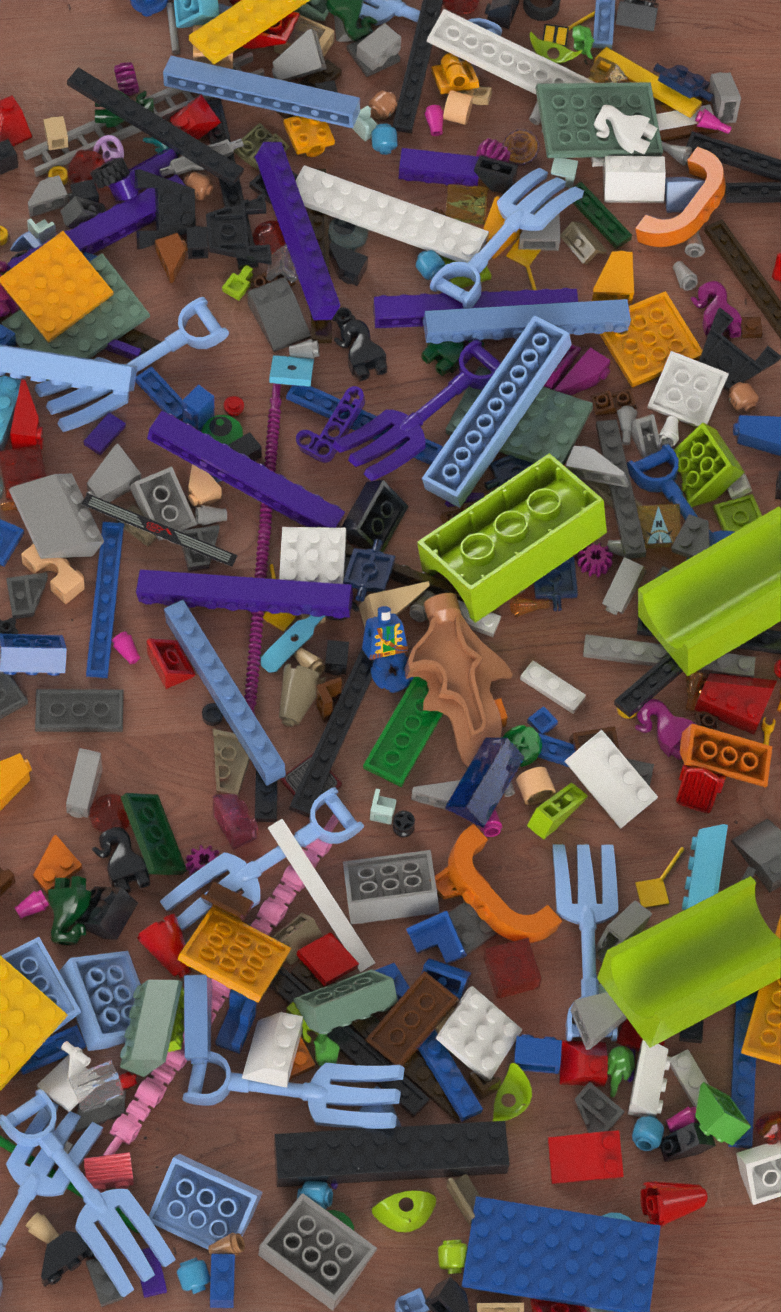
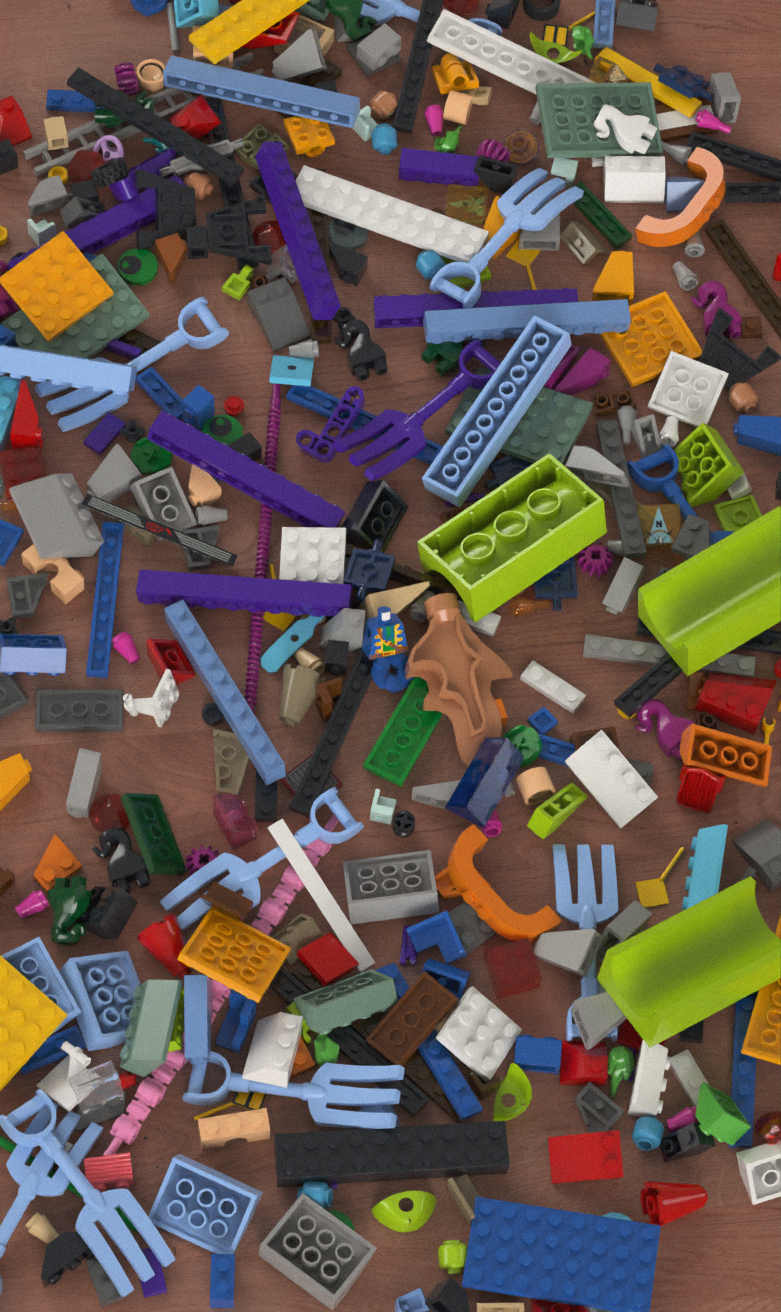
medium blue plate [10,231,43,252] -> none
dark azure head [177,1257,211,1294] -> none
medium nougat cone [208,1233,245,1256] -> none
none -> blue plate [46,89,105,113]
none -> green tile [117,248,158,286]
none -> black plate [120,420,145,443]
none -> white plate [123,669,179,728]
none -> green tile [131,437,173,476]
none -> light nougat piece [137,59,166,96]
none -> piece [194,1091,267,1120]
none -> light nougat arch [198,1108,270,1150]
none -> light grey slope [319,608,365,653]
none -> dark purple piece [399,926,417,966]
none -> bright green piece [434,126,463,154]
none -> light grey slope [532,929,604,977]

